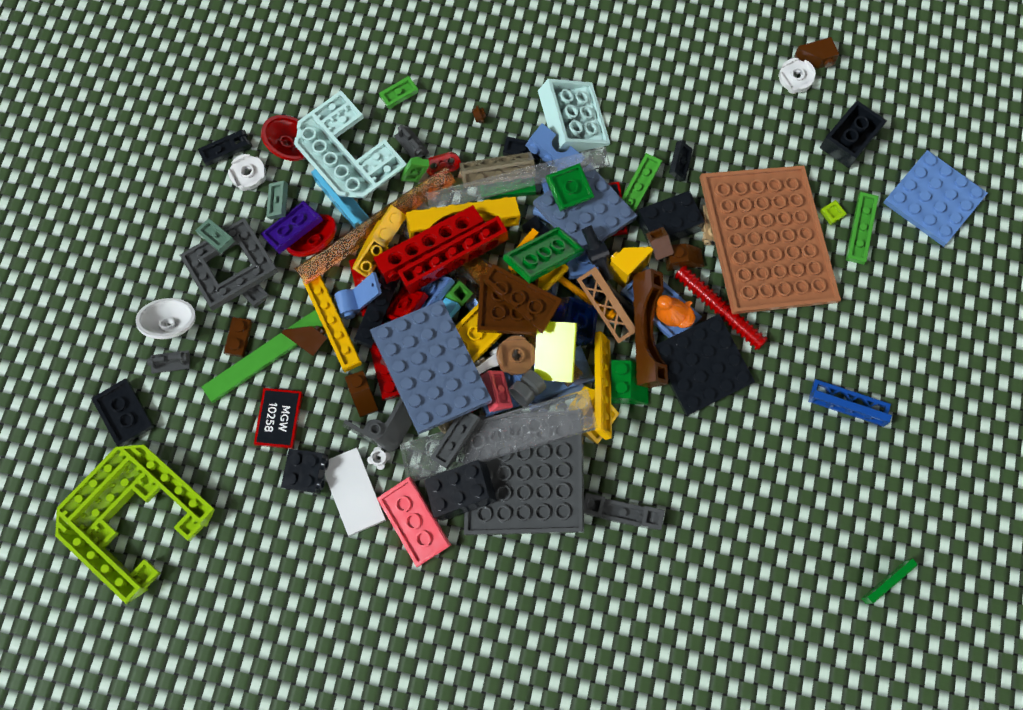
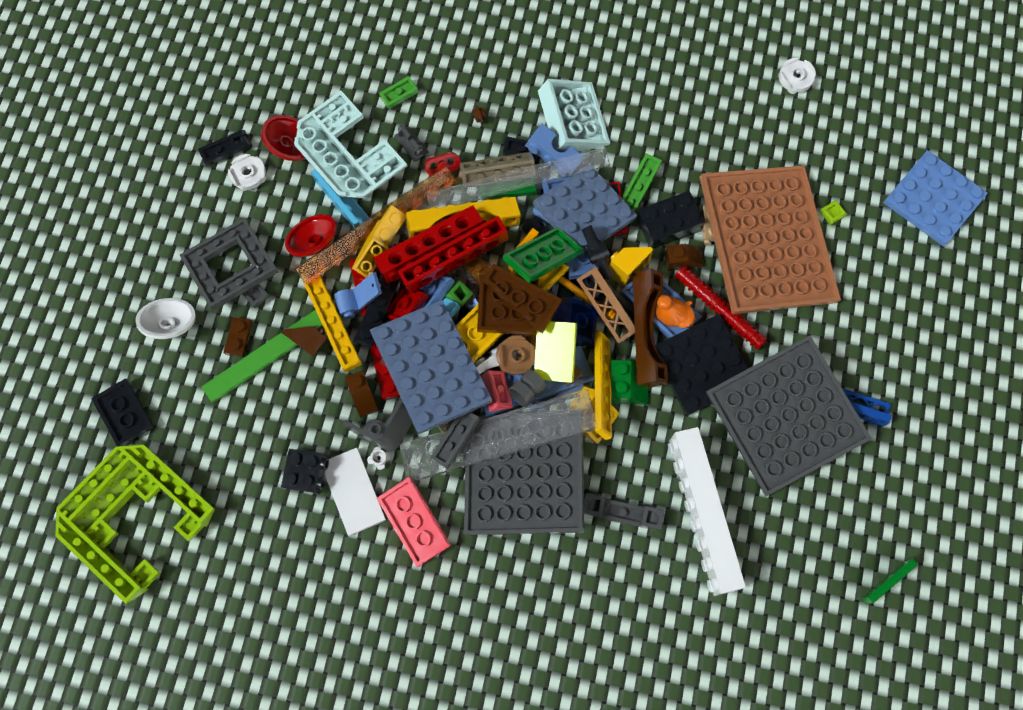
dark grey hinge [147,350,190,374] -> none
sand green plate [195,218,235,254] -> none
black tile [254,388,303,449] -> none
dark purple tile [261,201,323,254] -> none
sand green plate [266,181,288,220] -> none
bright green plate [400,157,429,183] -> none
black brick [424,459,497,521] -> none
green tile [545,163,595,211] -> none
reddish brown panel [646,227,674,261] -> none
black plate [669,140,693,182] -> none
reddish brown slope [794,37,839,69] -> none
black brick [820,100,887,168] -> none
bright green plate [846,192,879,265] -> none
none -> white brick [668,427,746,596]
none -> dark grey plate [706,335,872,496]

